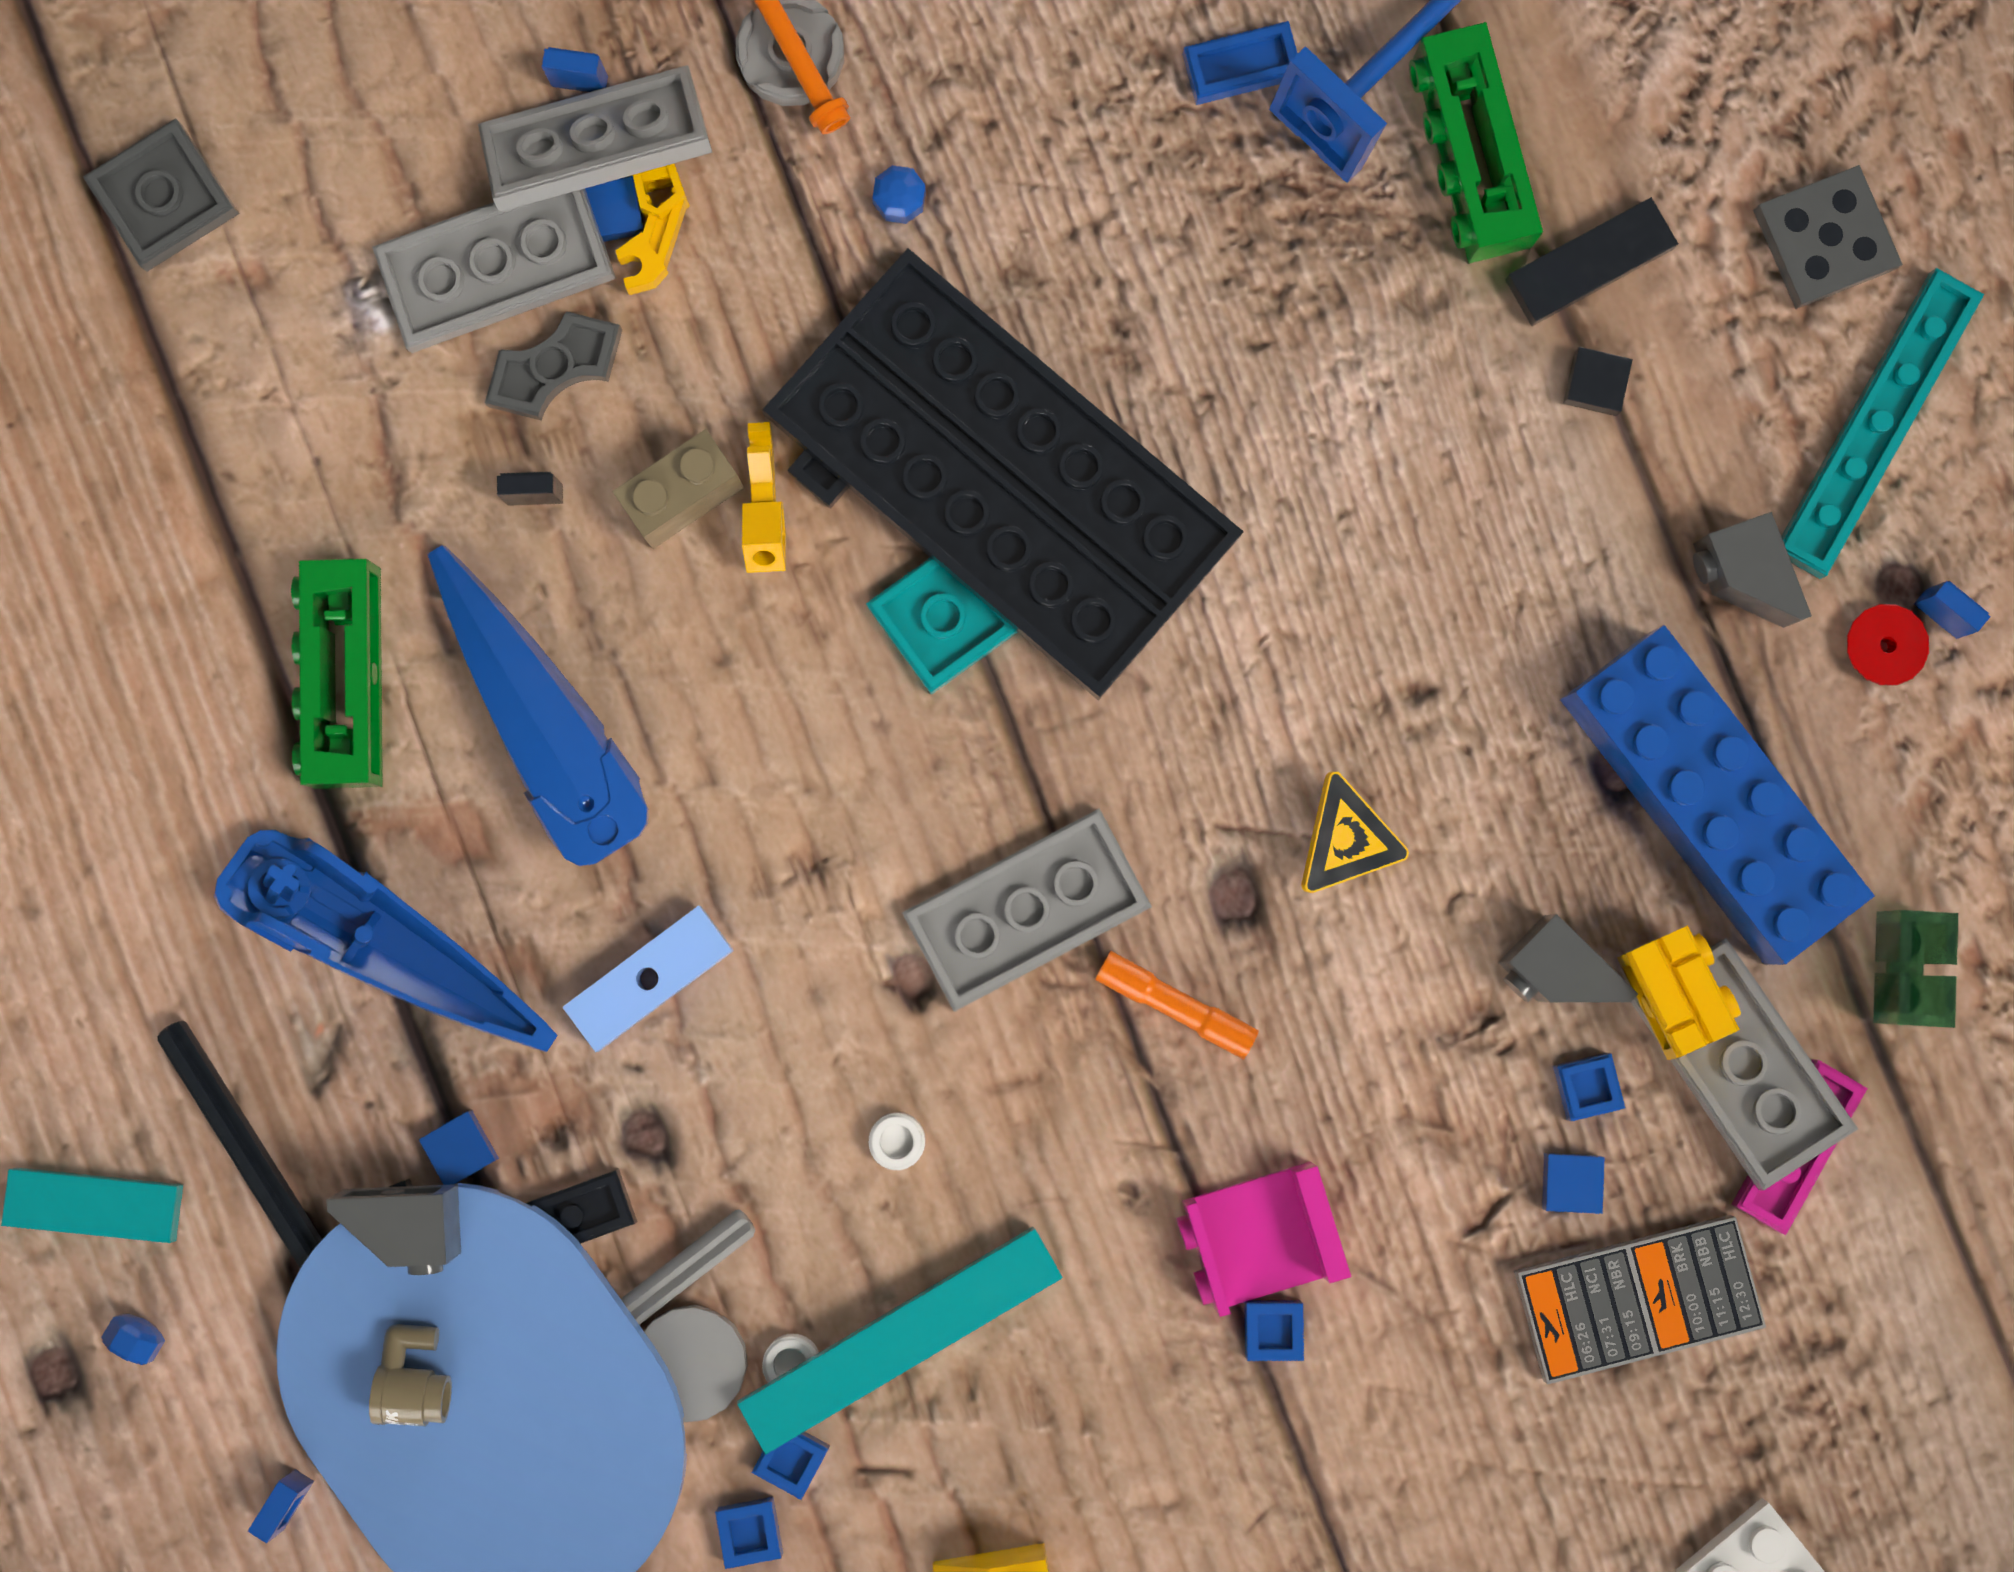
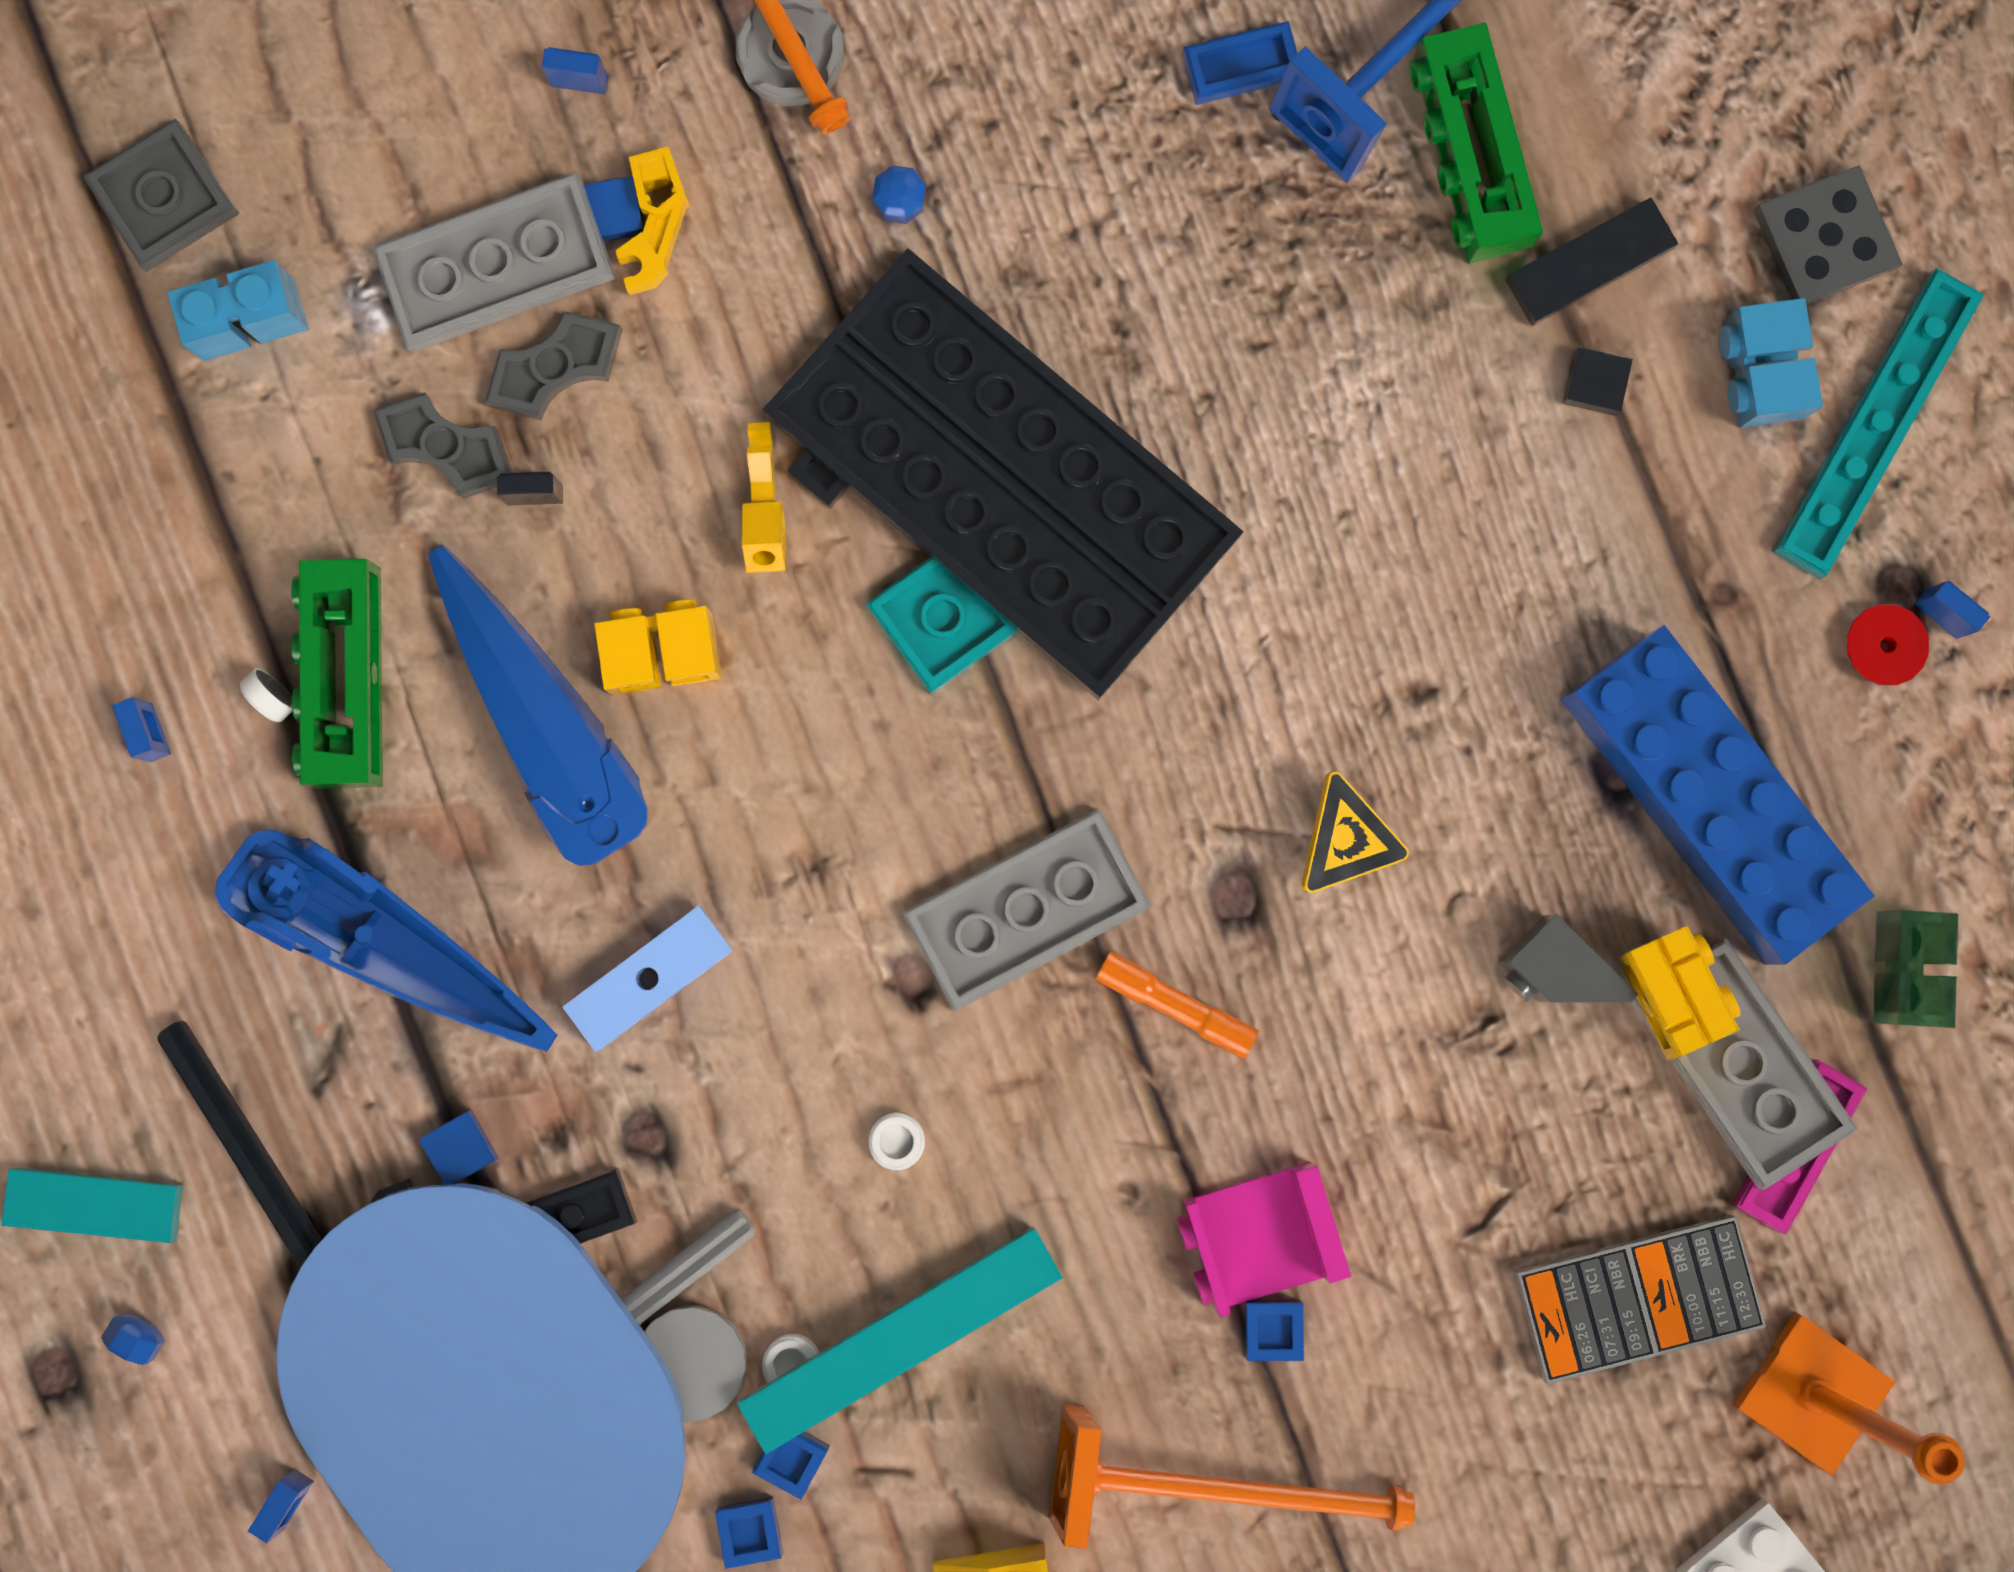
dark grey slope [326,1184,461,1275] -> none
dark tan piece [369,1324,452,1426] -> none
light grey tile [478,65,713,212] -> none
dark tan brick [612,429,744,549] -> none
blue tile [1542,1153,1605,1214] -> none
blue tile [1553,1053,1625,1122] -> none
dark grey slope [1693,512,1812,628] -> none
none -> blue tile [112,697,171,762]
none -> dark azure piece [167,260,309,361]
none -> white tile [240,668,293,722]
none -> dark grey tile [373,392,513,499]
none -> yellow piece [594,600,722,696]
none -> orange tile [1049,1404,1415,1549]
none -> dark azure piece [1719,298,1823,428]
none -> orange tile [1732,1312,1965,1485]

